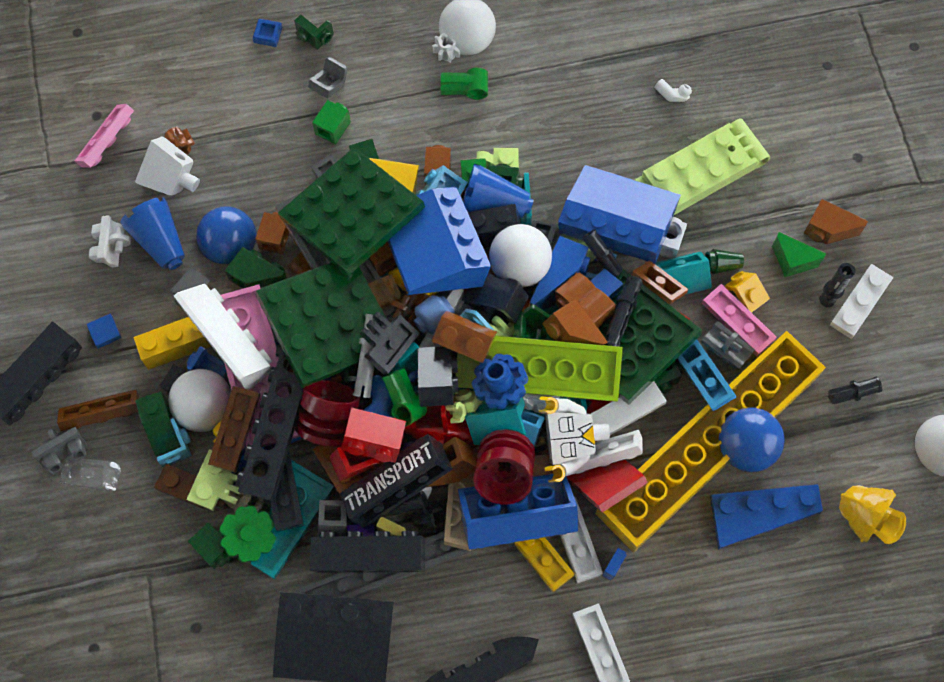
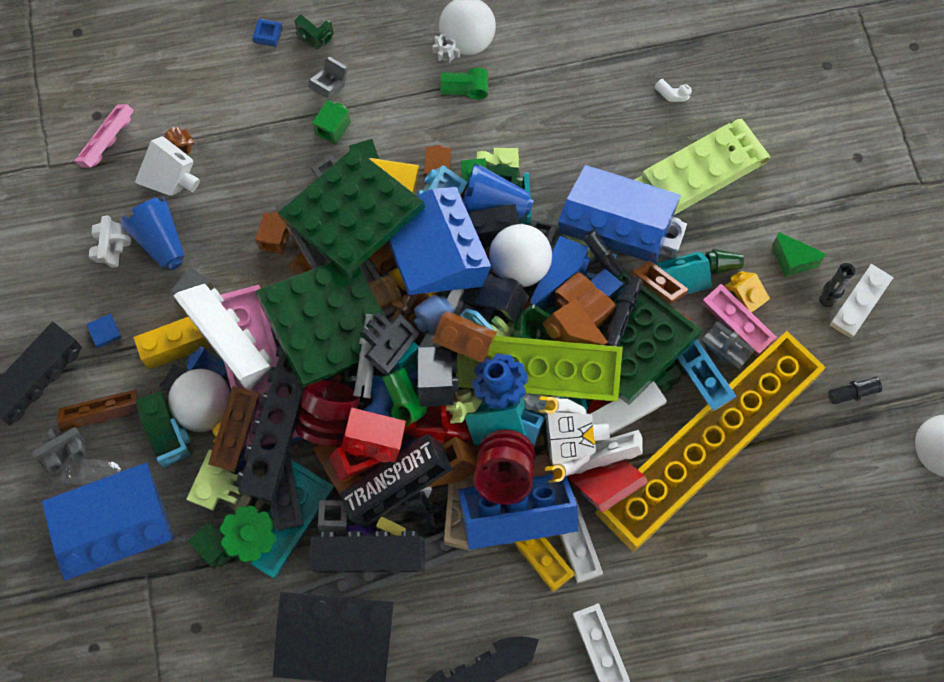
reddish brown hinge [154,464,228,509] -> none
blue piece [196,206,257,264] -> none
dark green slope [225,247,287,289] -> none
blue tile [602,548,627,581] -> none
blue wing [710,484,823,550] -> none
blue piece [719,407,785,472] -> none
dark orange slope [804,199,868,244] -> none
yellow head [839,485,906,544] -> none
none -> blue slope [42,462,175,581]

